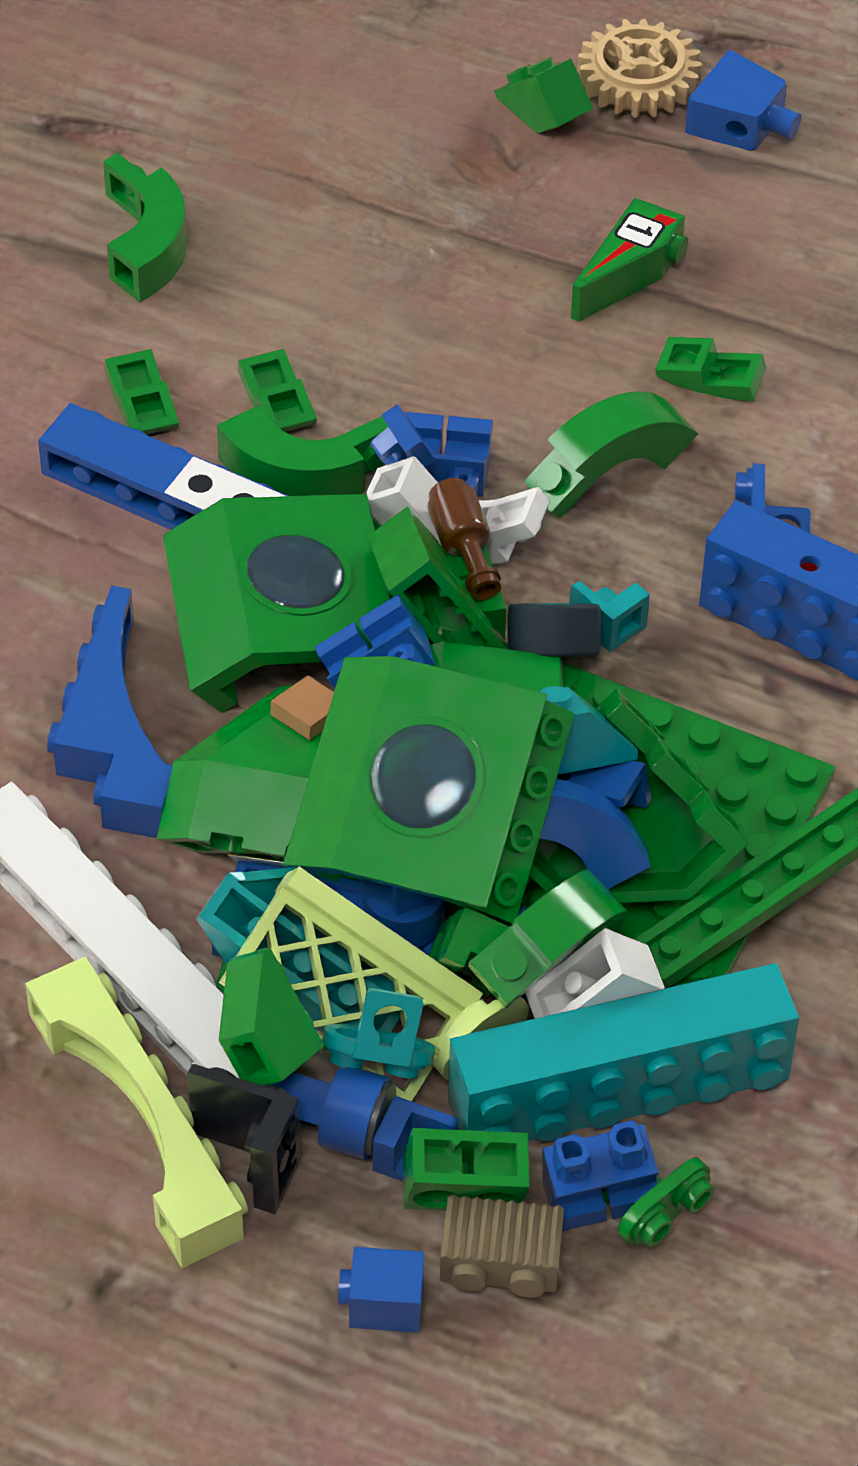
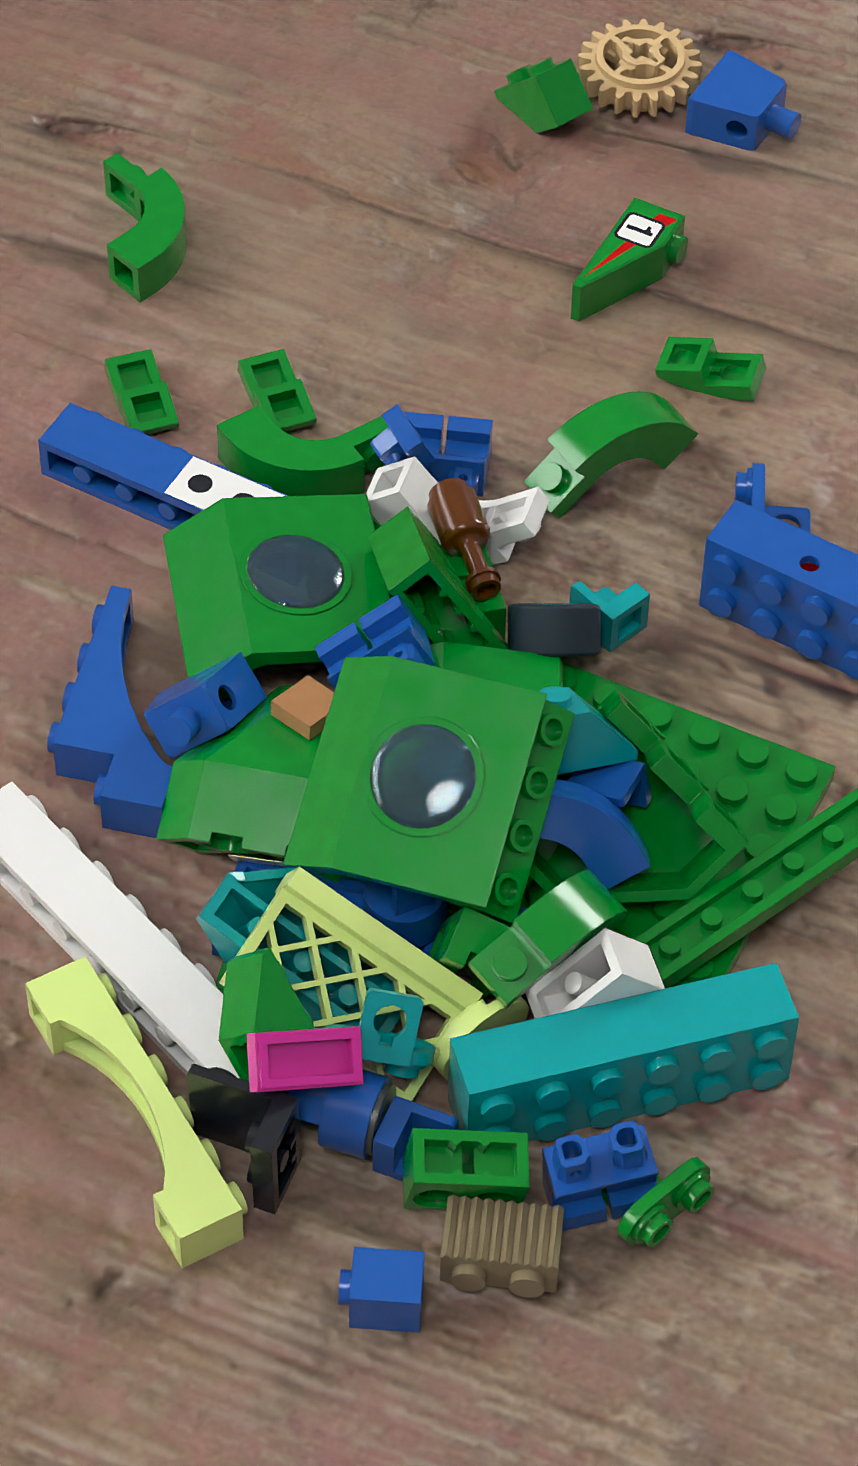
none -> blue torso [144,652,267,758]
none -> dark pink tile [247,1026,363,1092]

